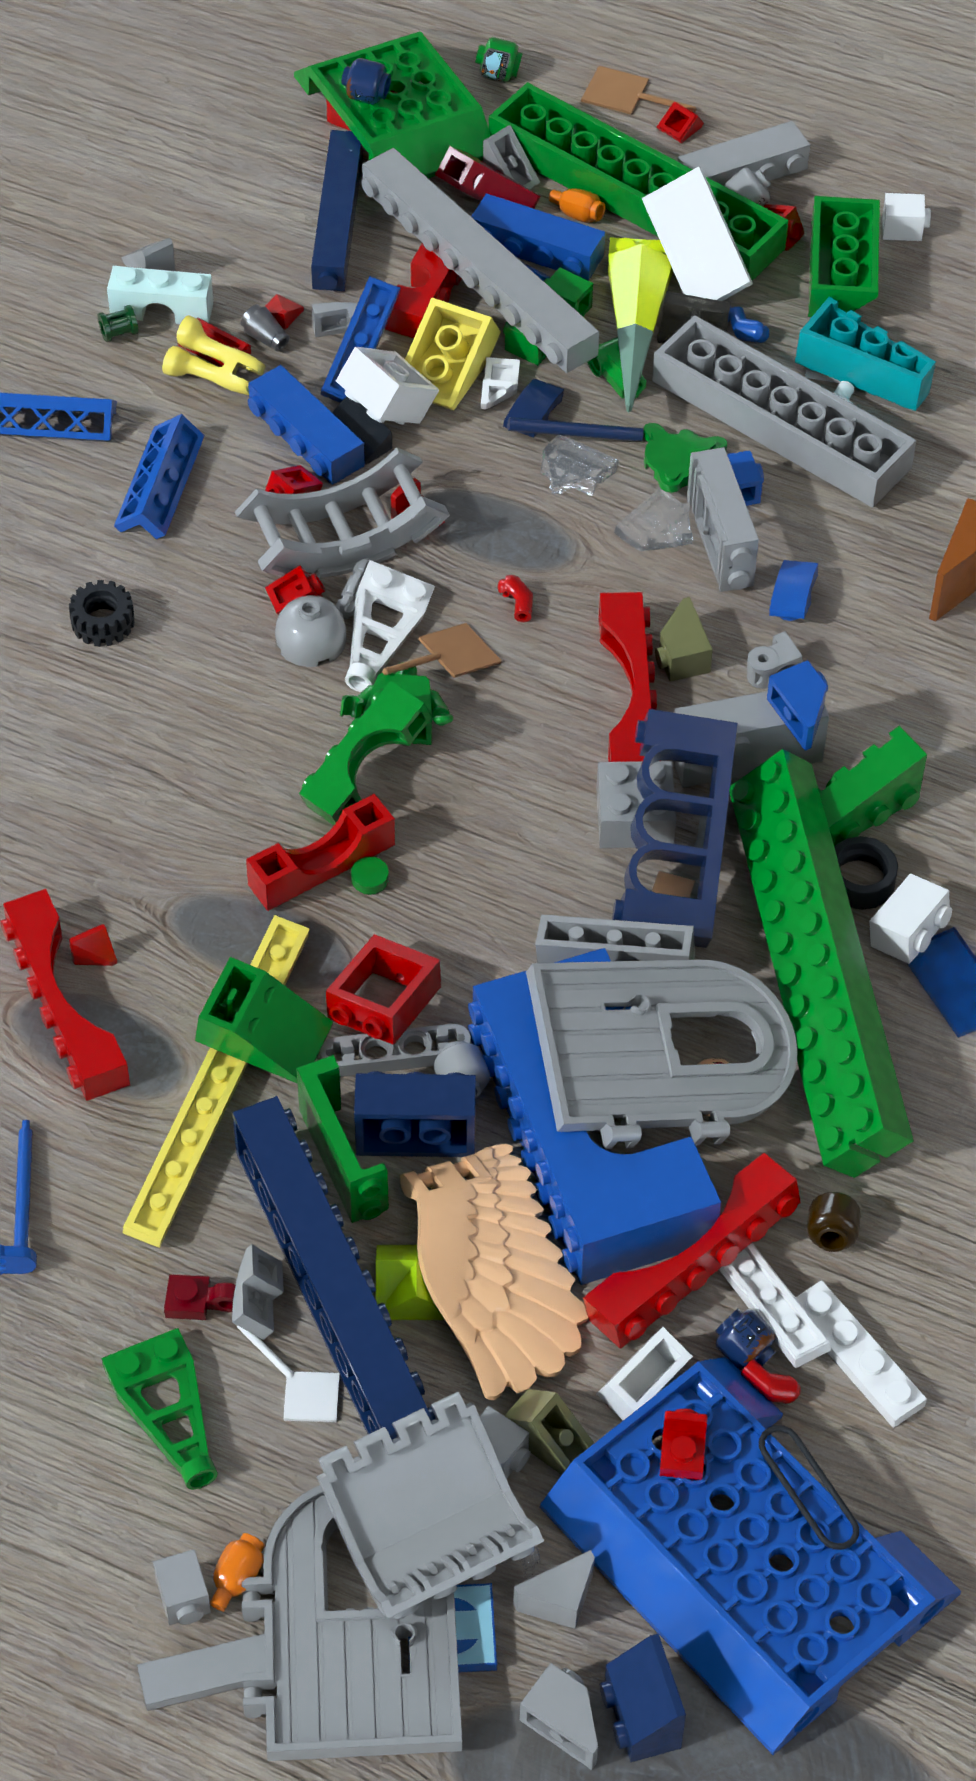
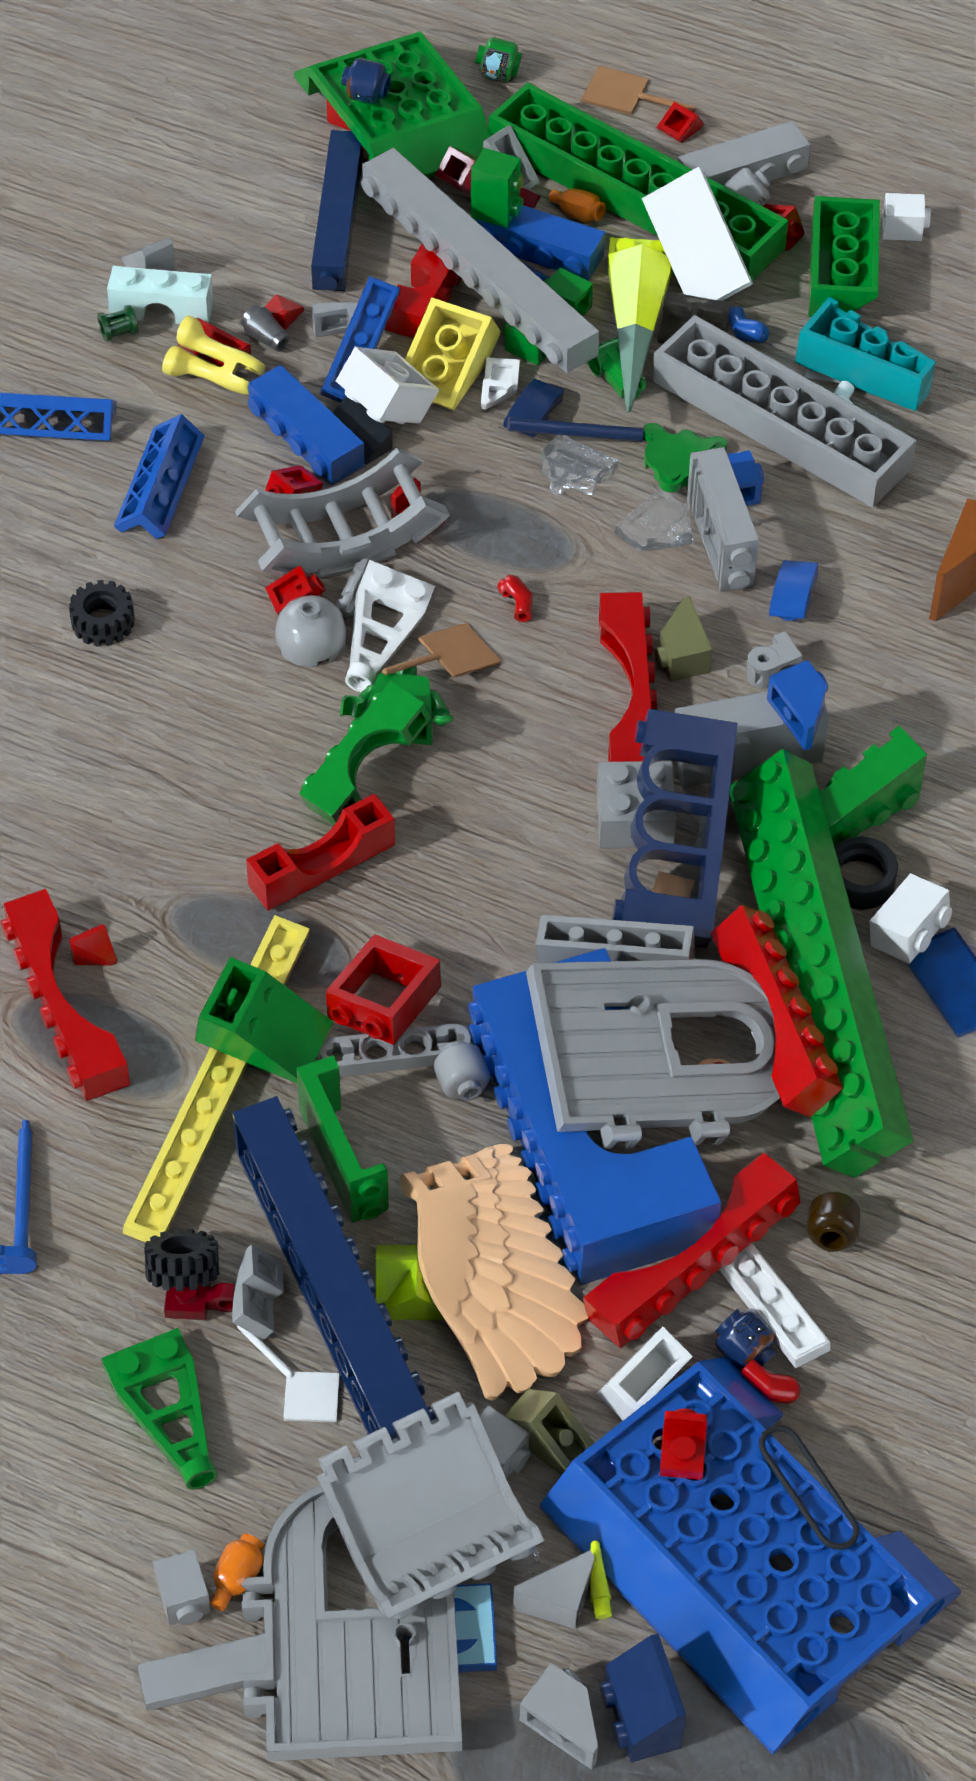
green tile [351,857,389,895] -> none
dark blue brick [354,1071,476,1157] -> none
white plate [795,1280,927,1428] -> none
none -> black tyre [144,1229,219,1291]
none -> green brick [471,148,524,228]
none -> neon yellow helmet [590,1541,612,1619]
none -> red arch [711,905,843,1117]

